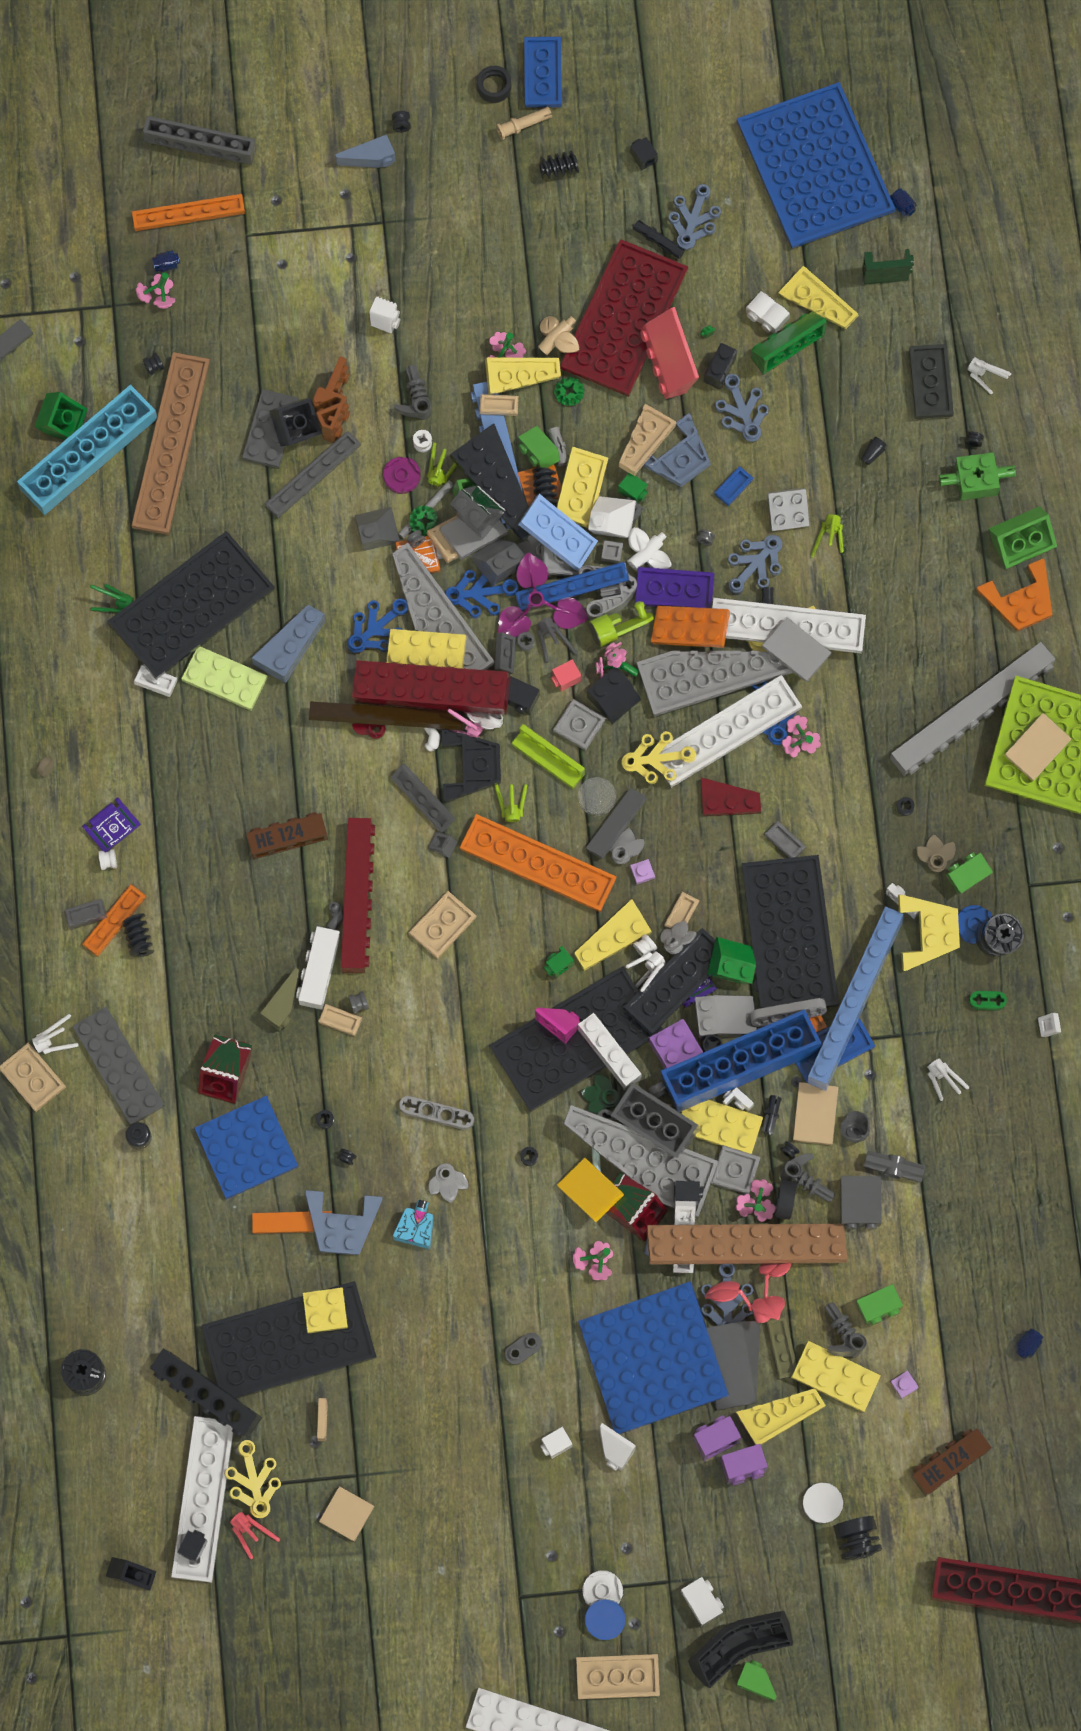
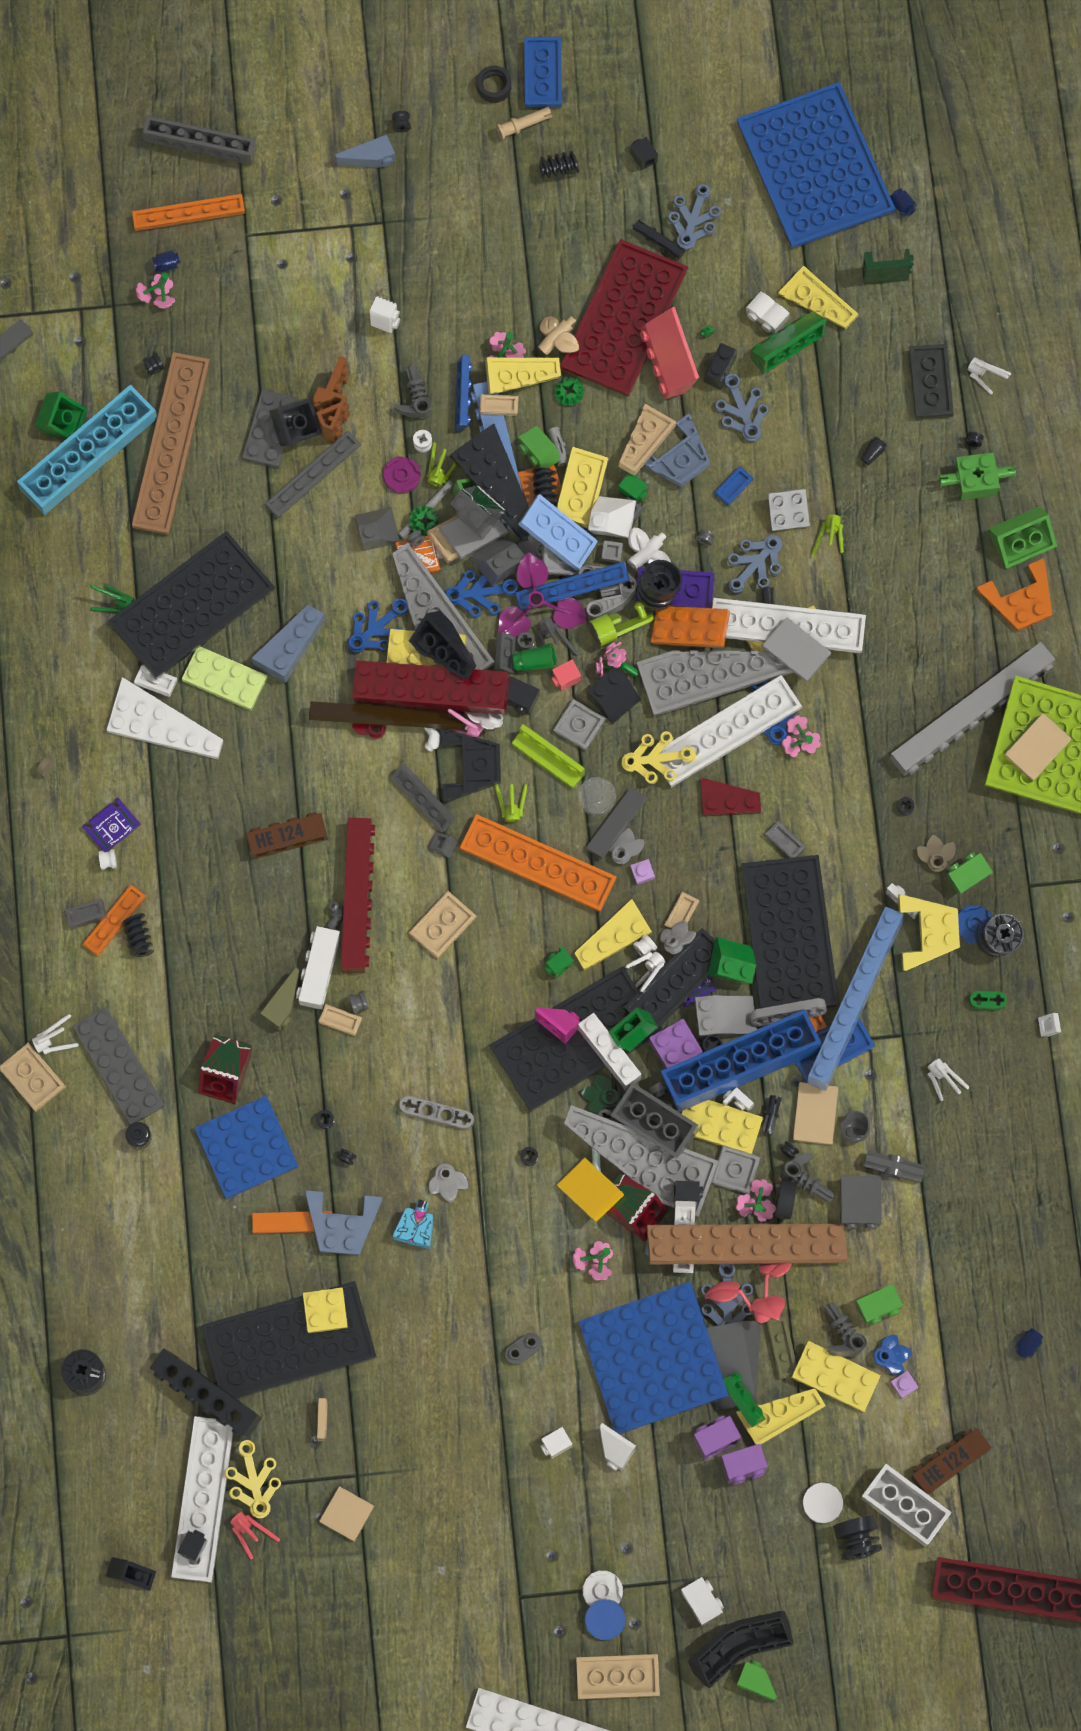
none -> white wing [107,677,223,759]
none -> black wedge [409,610,476,680]
none -> blue plate [455,354,472,432]
none -> green plant [513,643,557,671]
none -> green brick [609,1007,658,1052]
none -> black wheel [636,560,682,610]
none -> green plate [723,1372,766,1428]
none -> white brick [861,1464,952,1548]
none -> blue plate [873,1335,912,1375]

